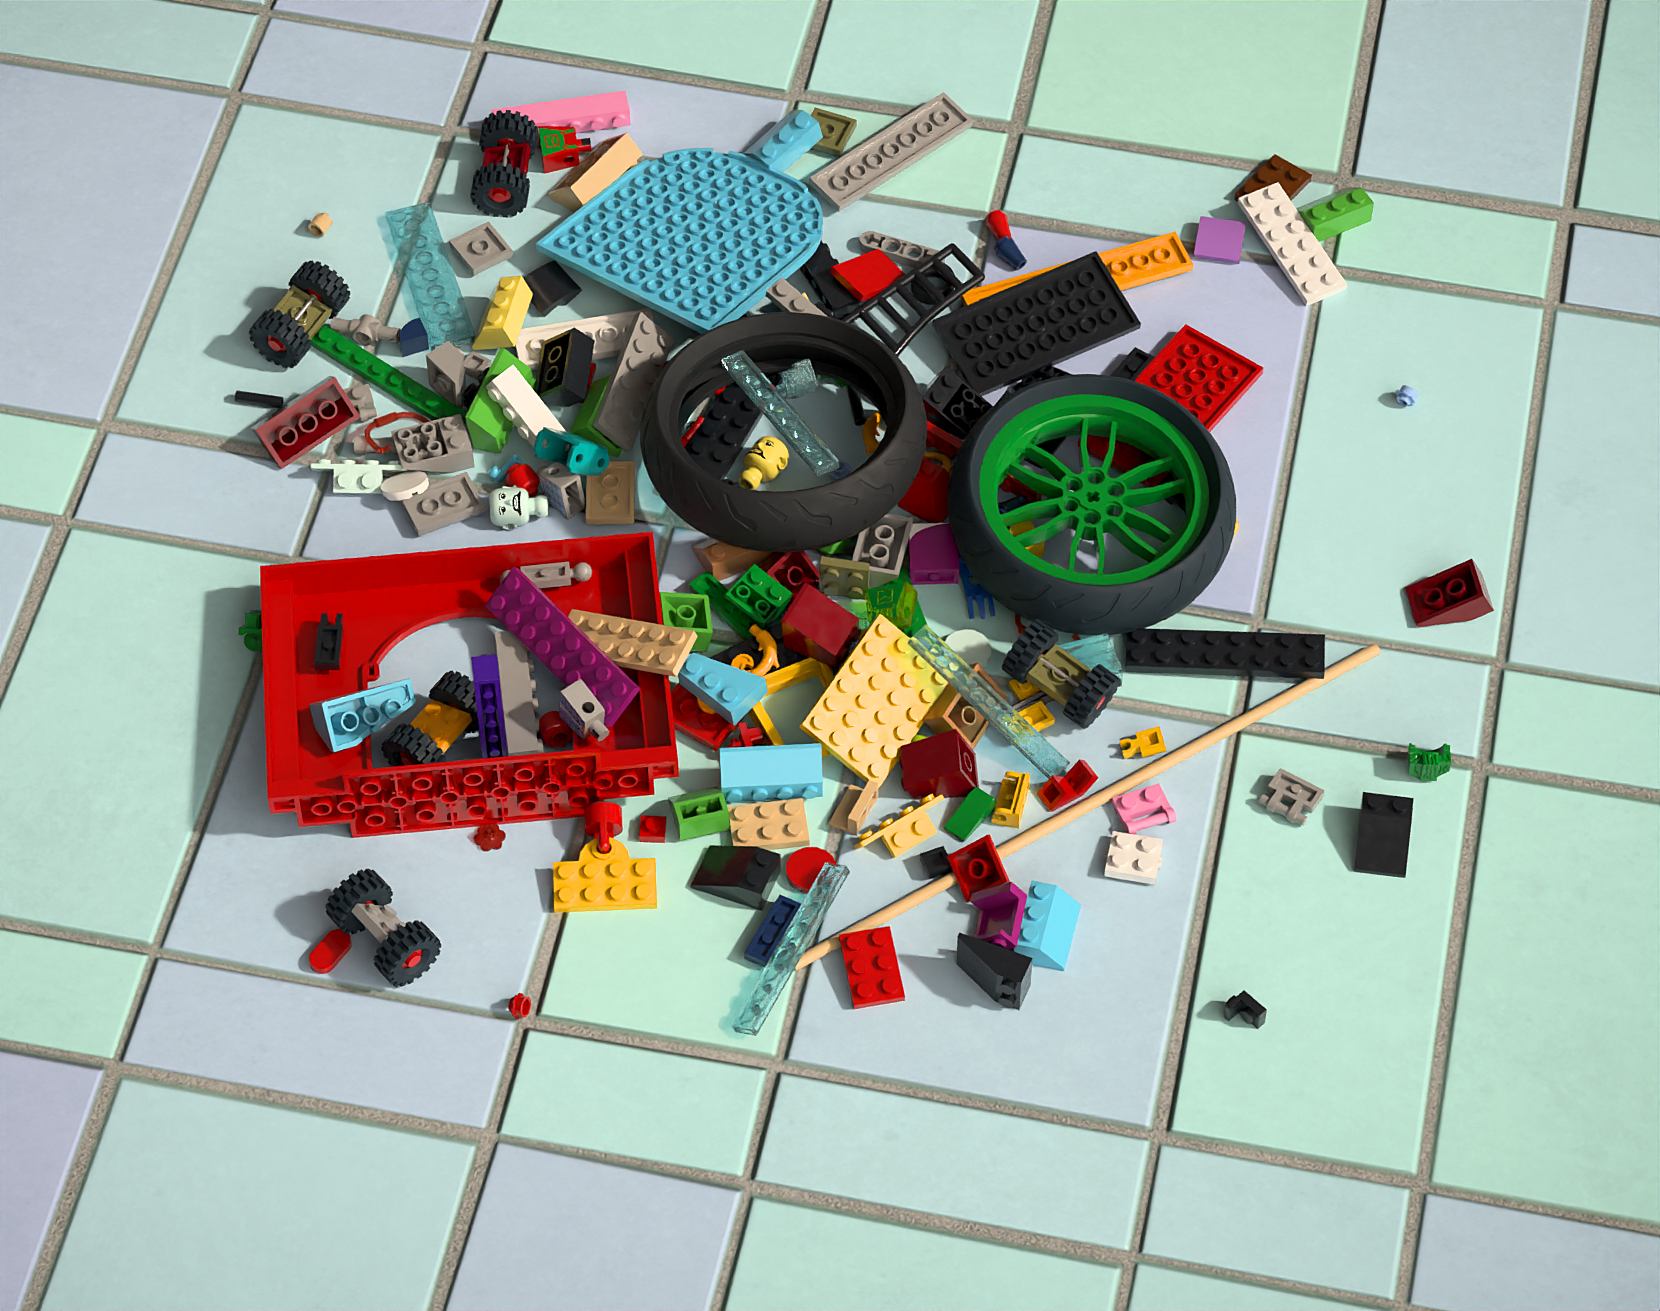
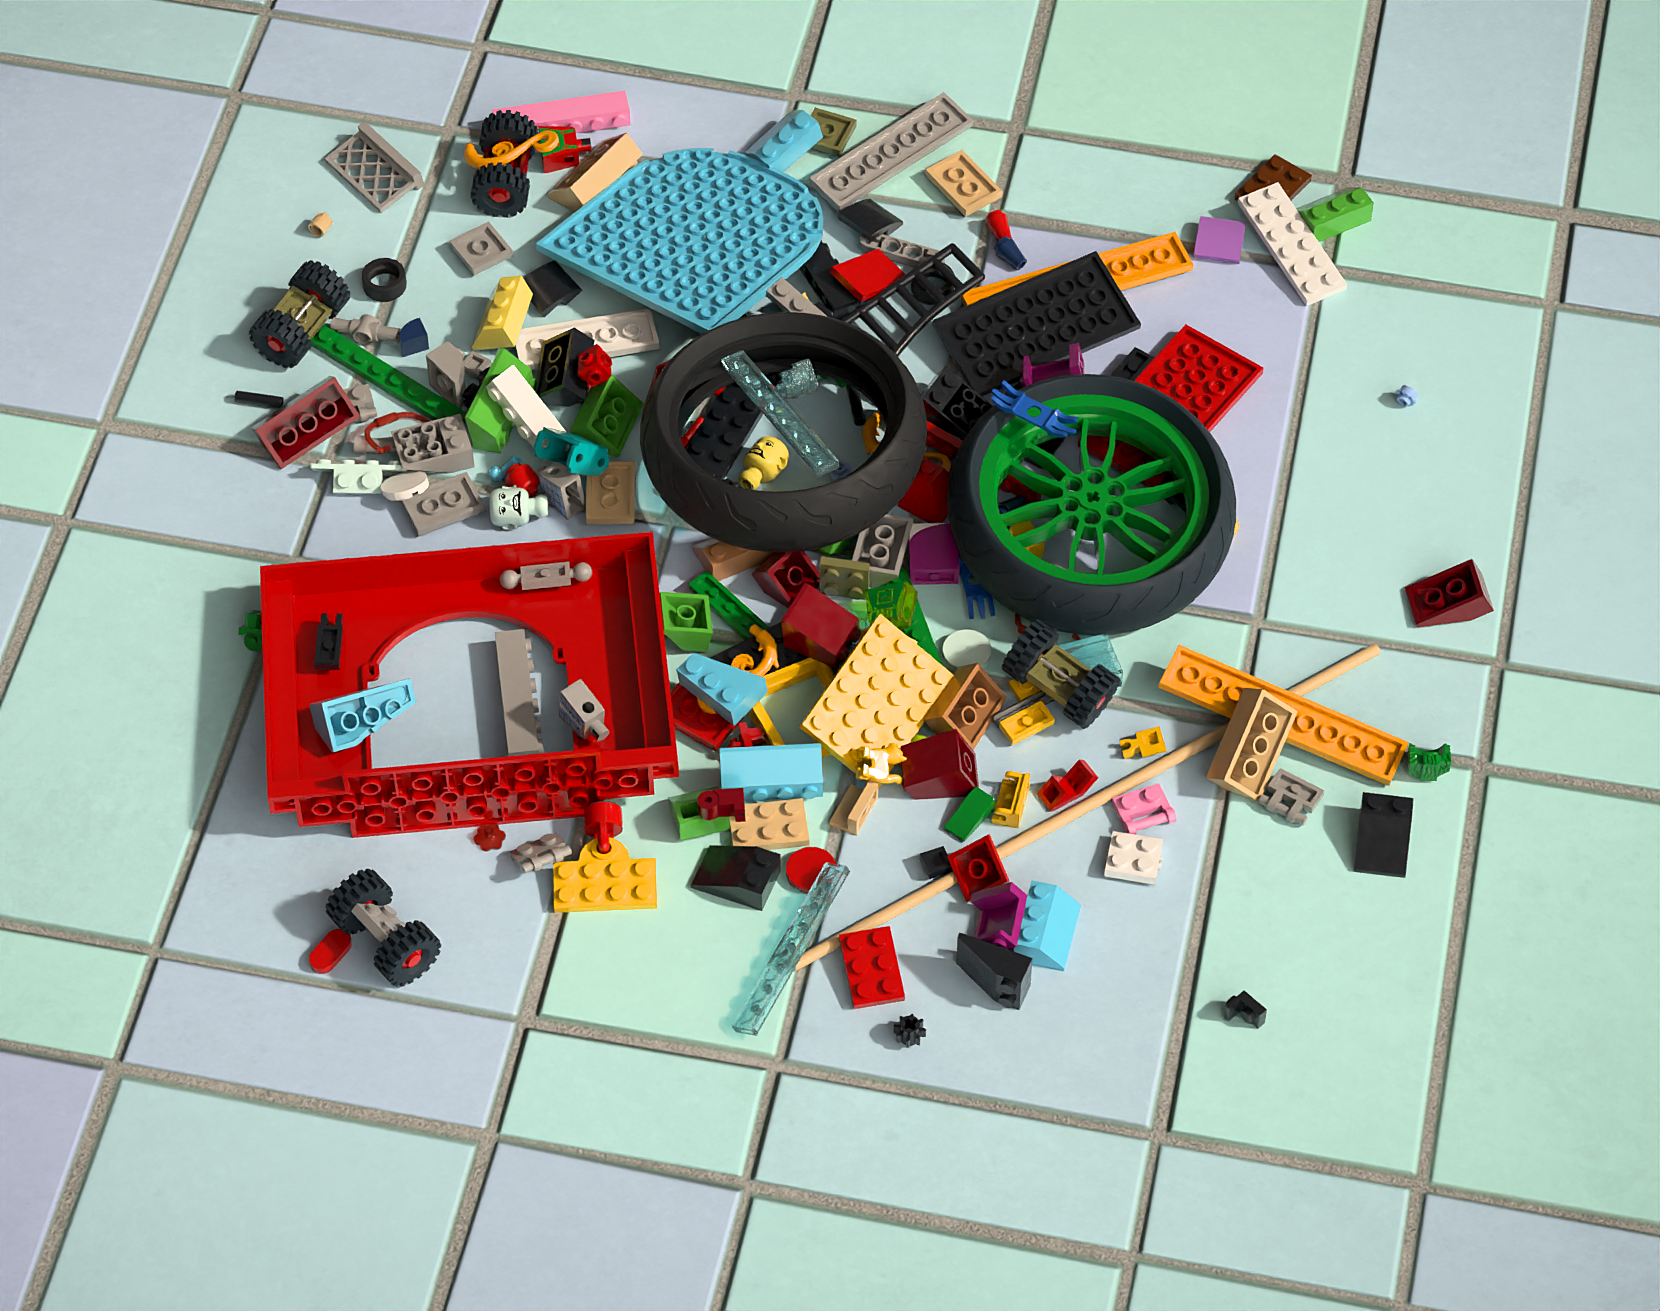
black plate [381,671,479,767] -> none
clear light blue plate [385,202,476,351] -> none
dark purple brick [471,654,508,759] -> none
magenta plate [485,567,640,728] -> none
red plate [508,993,531,1019] -> none
red head [539,711,573,748] -> none
tan plate [568,609,698,677] -> none
light grey plate [592,312,674,452] -> none
red plate [639,815,667,843] -> none
green slope [724,564,793,626] -> none
dark blue plate [744,895,803,968] -> none
yellow bracket [853,793,944,858] -> none
clear light blue plate [908,625,1070,779] -> none
black plate [1125,628,1325,679] -> none
none -> light grey fence [325,121,425,213]
none -> black tyre [362,258,407,302]
none -> light orange plant [463,130,559,170]
none -> light grey plate [510,832,572,873]
none -> red brick [577,344,612,387]
none -> dark red leg [697,788,746,822]
none -> black slope [838,199,903,242]
none -> yellow animal [856,743,907,784]
none -> black gear [894,1014,926,1048]
none -> tan plate [925,150,1003,217]
none -> blue piece [991,381,1078,438]
none -> magenta panel [1020,343,1085,388]
none -> light orange plate [1158,645,1409,786]
none -> tan slope [1206,687,1298,802]

